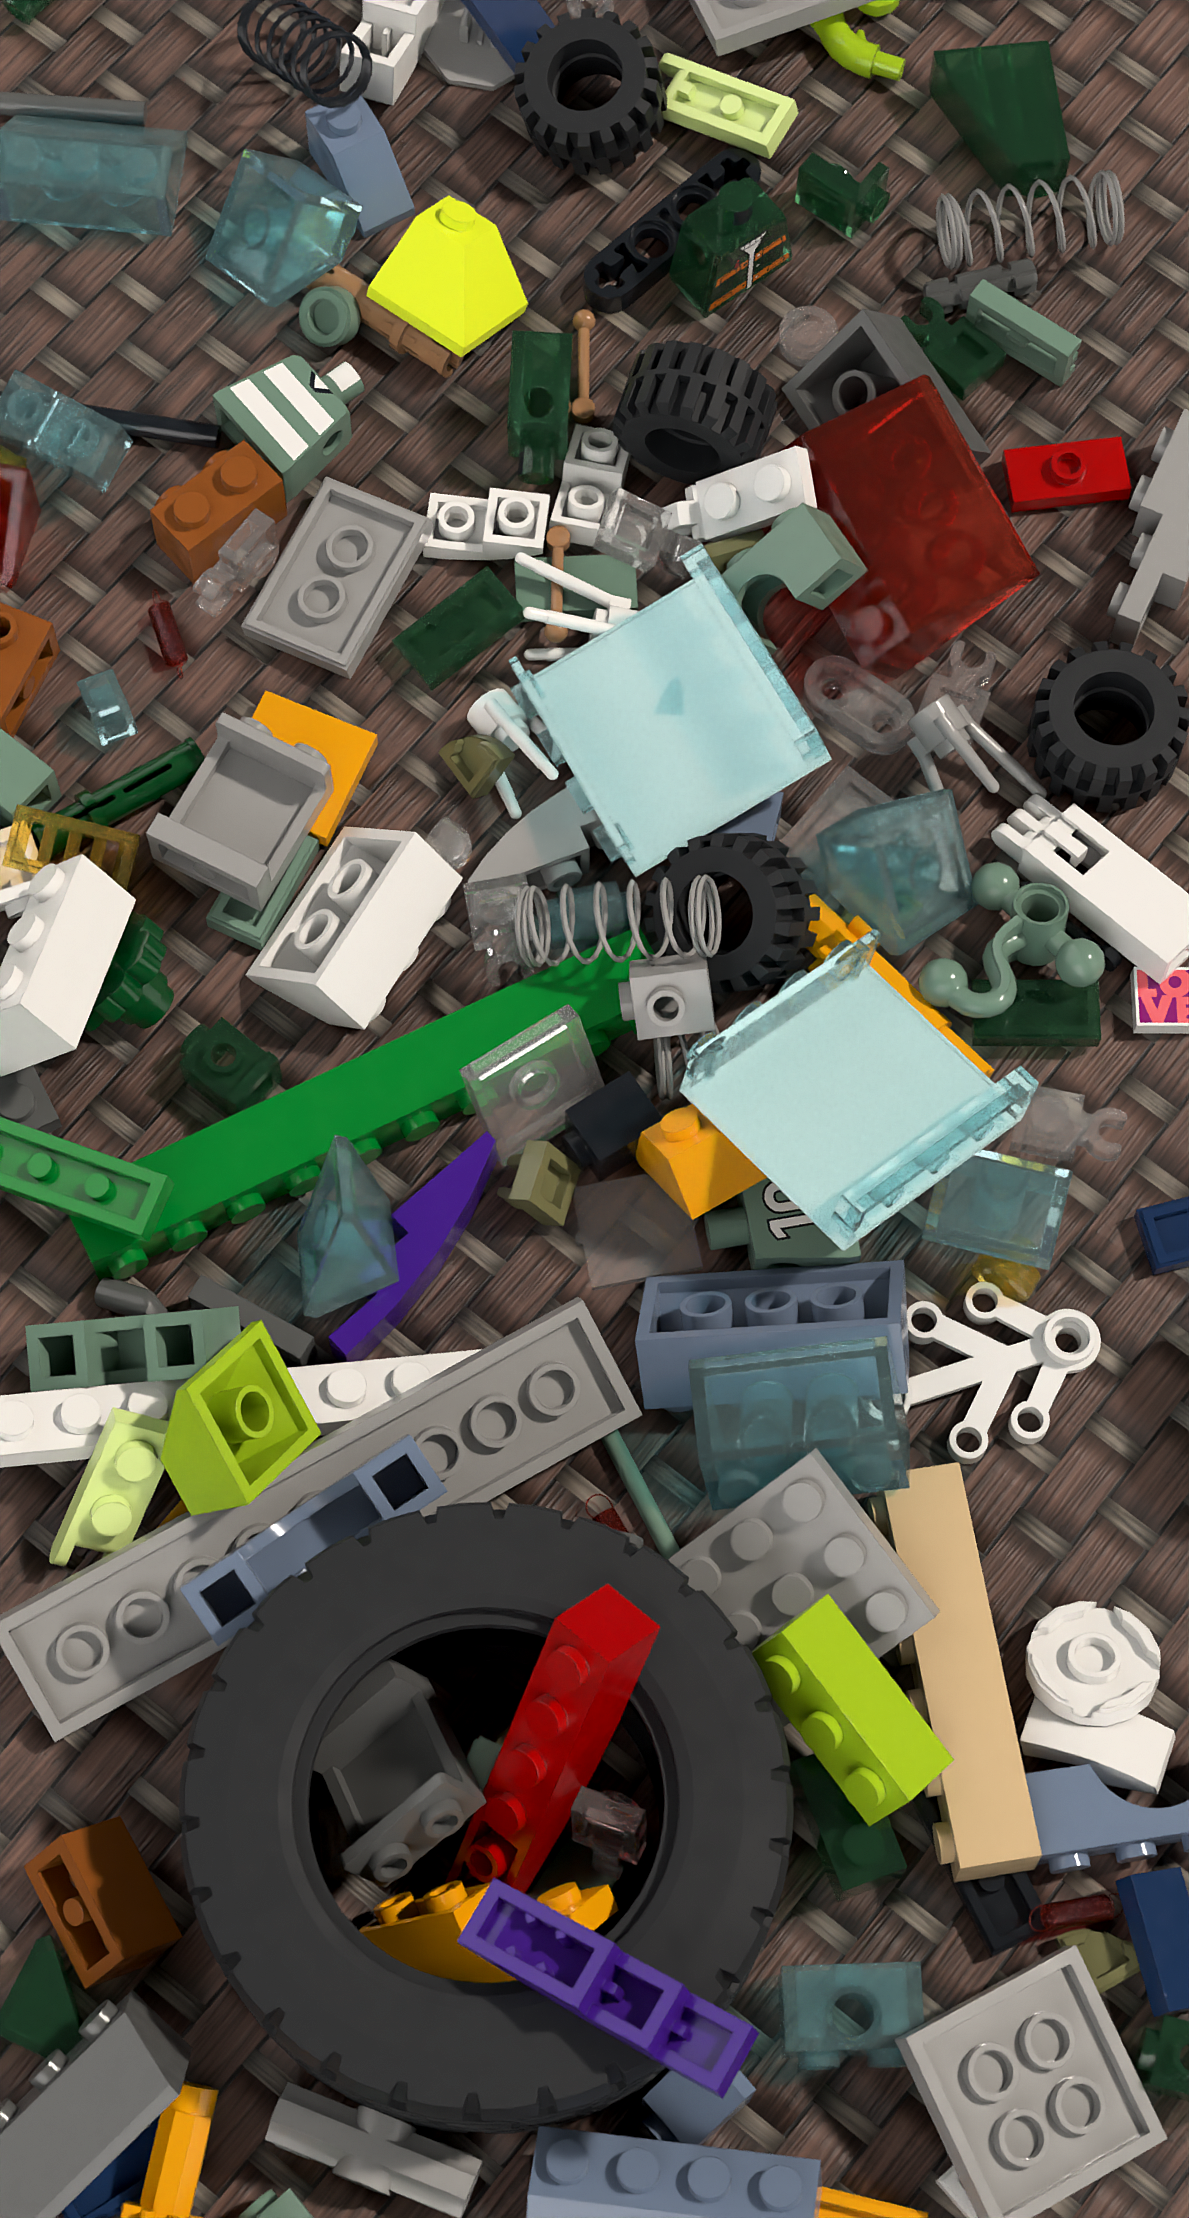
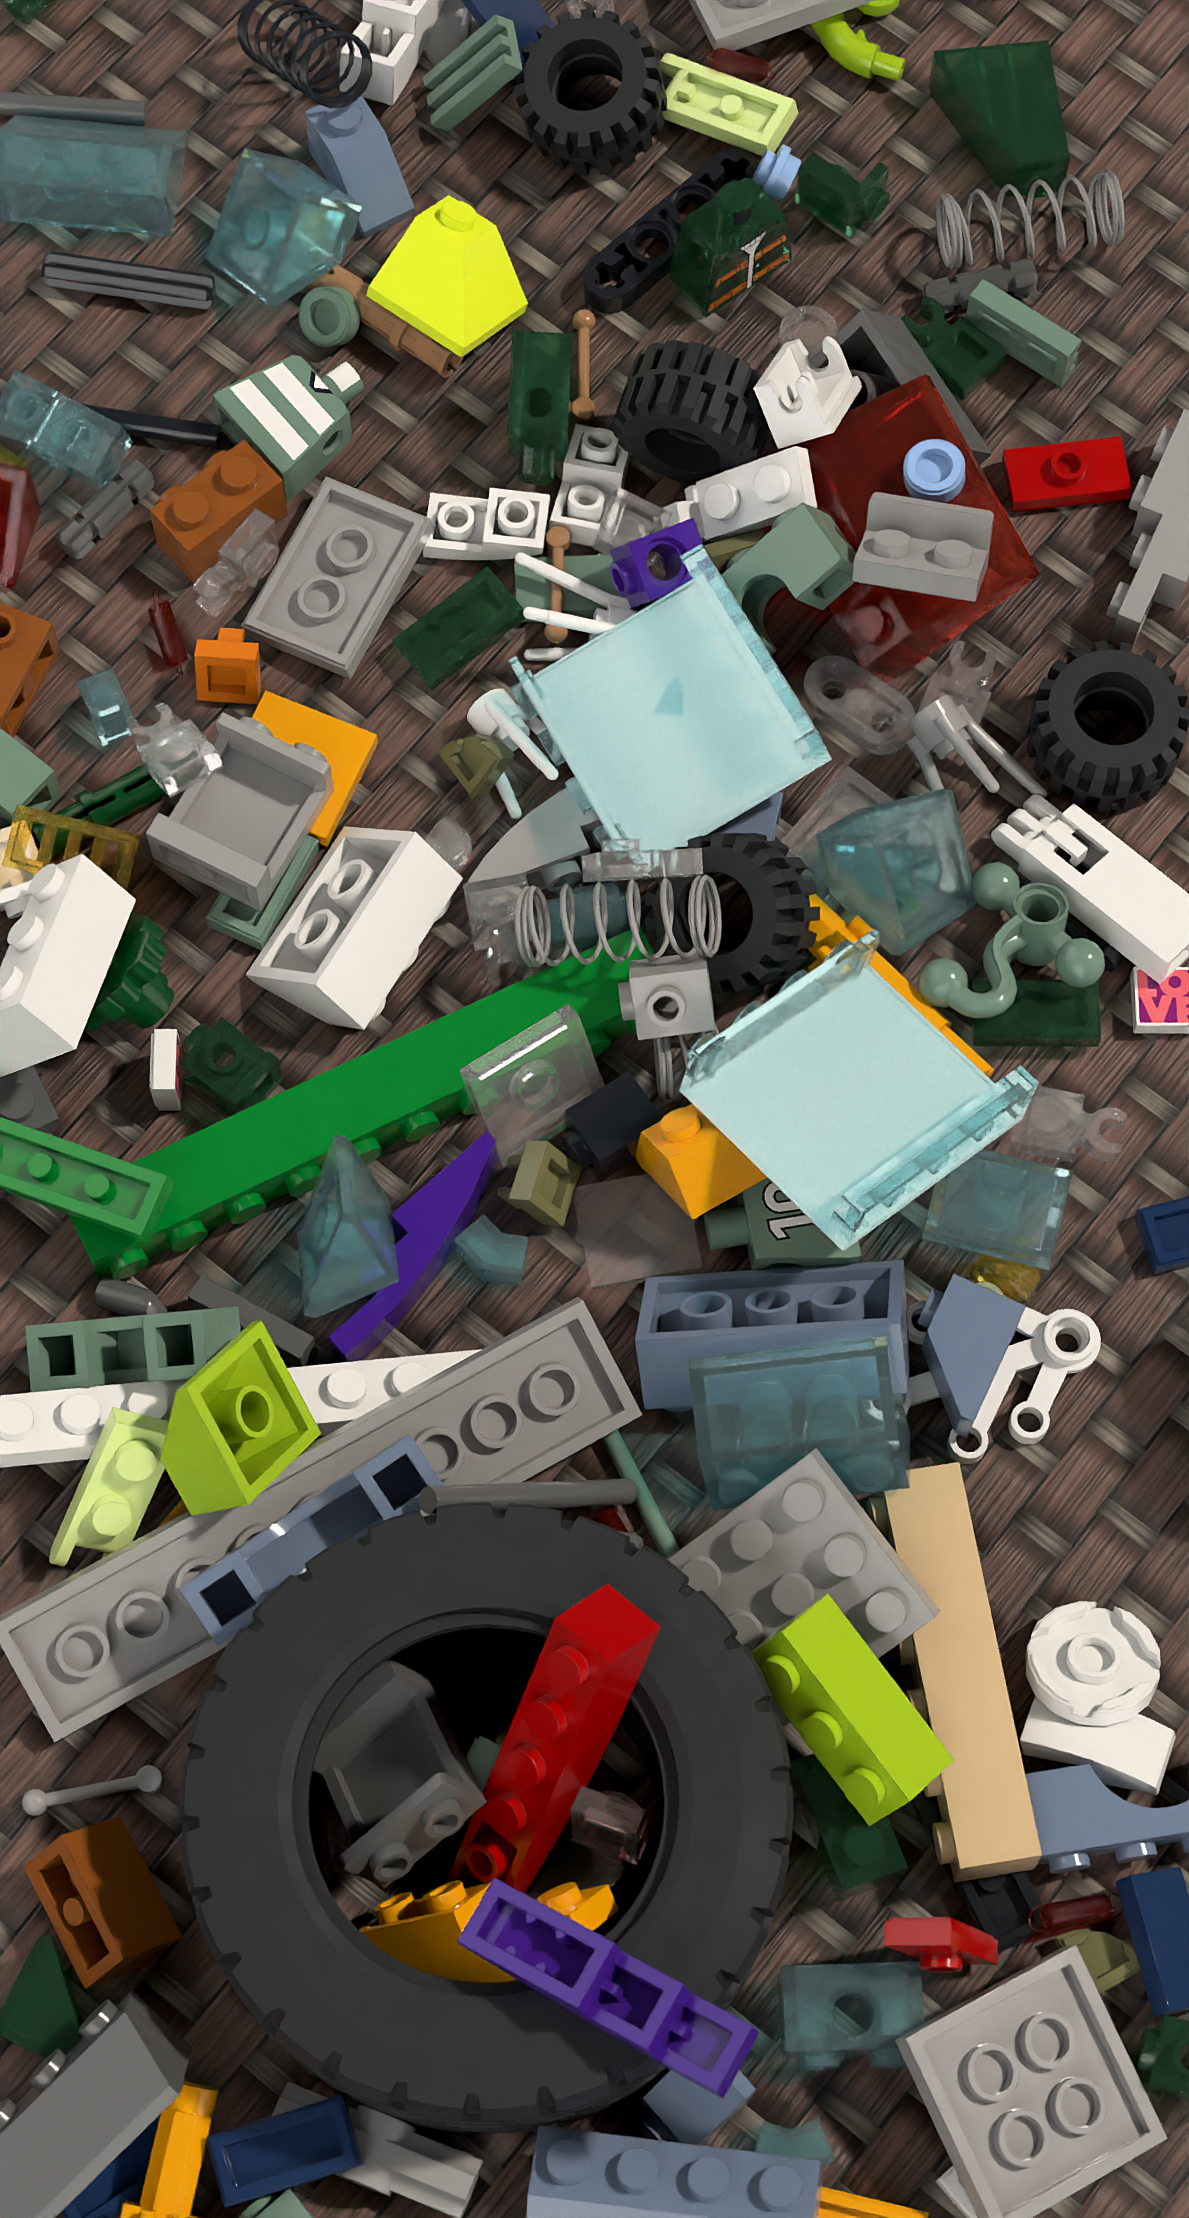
none -> light grey hinge [22,1765,163,1816]
none -> black axle [42,251,216,310]
none -> dark grey axle [55,459,155,560]
none -> clear plate [127,703,224,798]
none -> white tile [149,1029,183,1111]
none -> orange tile [194,627,261,705]
none -> dark blue tile [206,2095,364,2207]
none -> dark grey bar [419,1478,637,1514]
none -> sand green tile [423,14,523,132]
none -> clear light blue piece [454,1214,529,1287]
none -> clear plate [582,838,703,882]
none -> dark purple brick [609,518,714,608]
none -> clear red piece [703,47,776,82]
none -> light blue plate [752,144,801,203]
none -> white hinge [754,336,862,449]
none -> clear light blue piece [755,2118,836,2168]
none -> light grey bracket [852,492,994,602]
none -> red plate [884,1917,998,1972]
none -> light blue tile [903,439,965,503]
none -> sand blue slope [917,1273,1026,1438]

